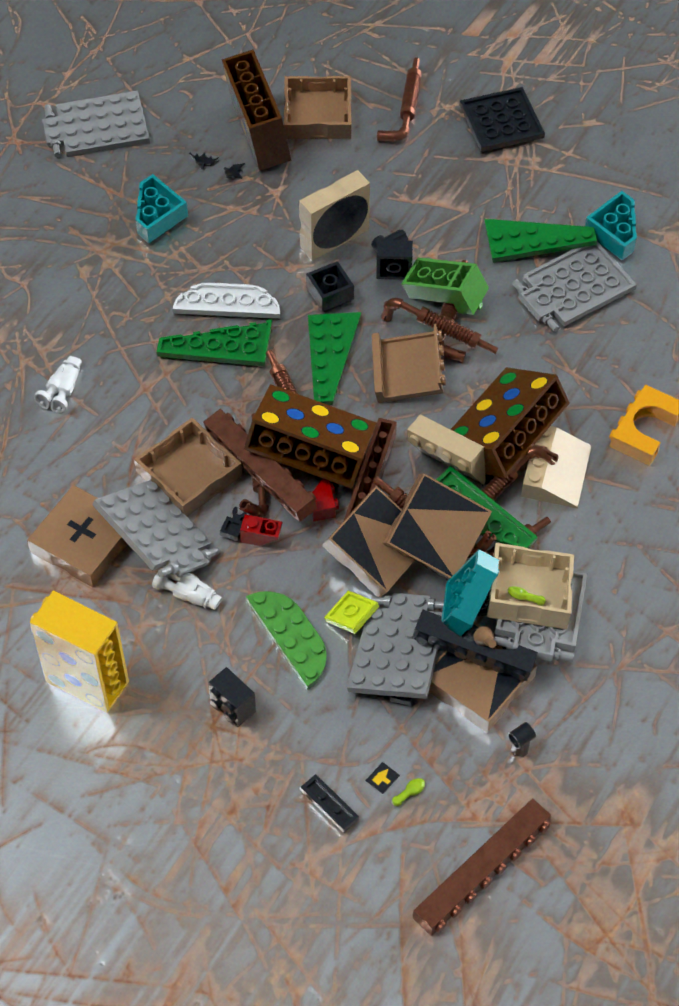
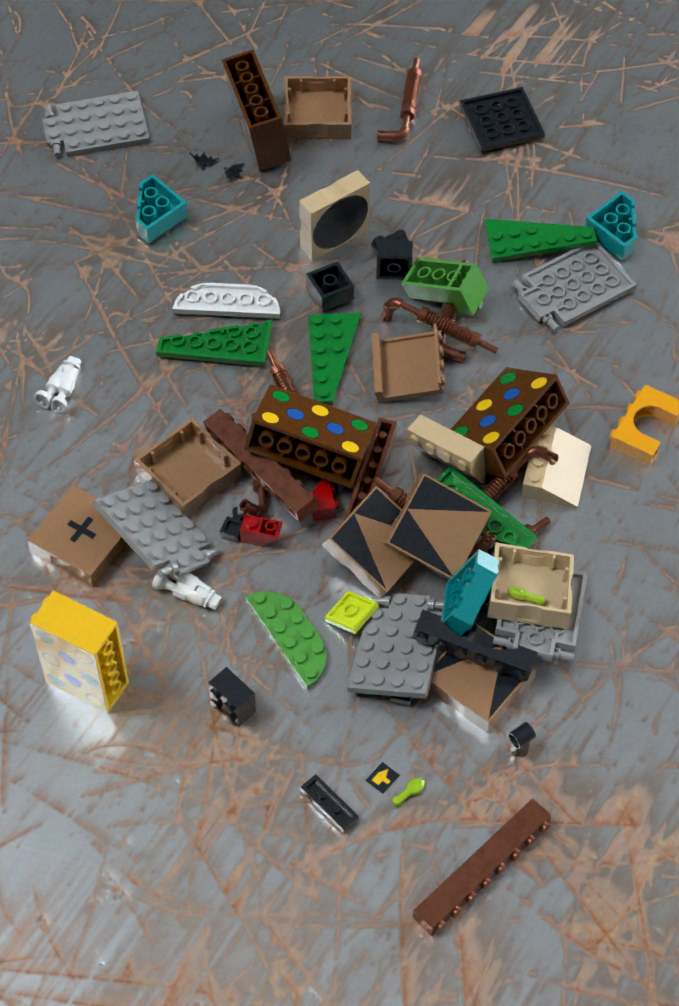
medium nougat cone [474,626,496,648] -> none

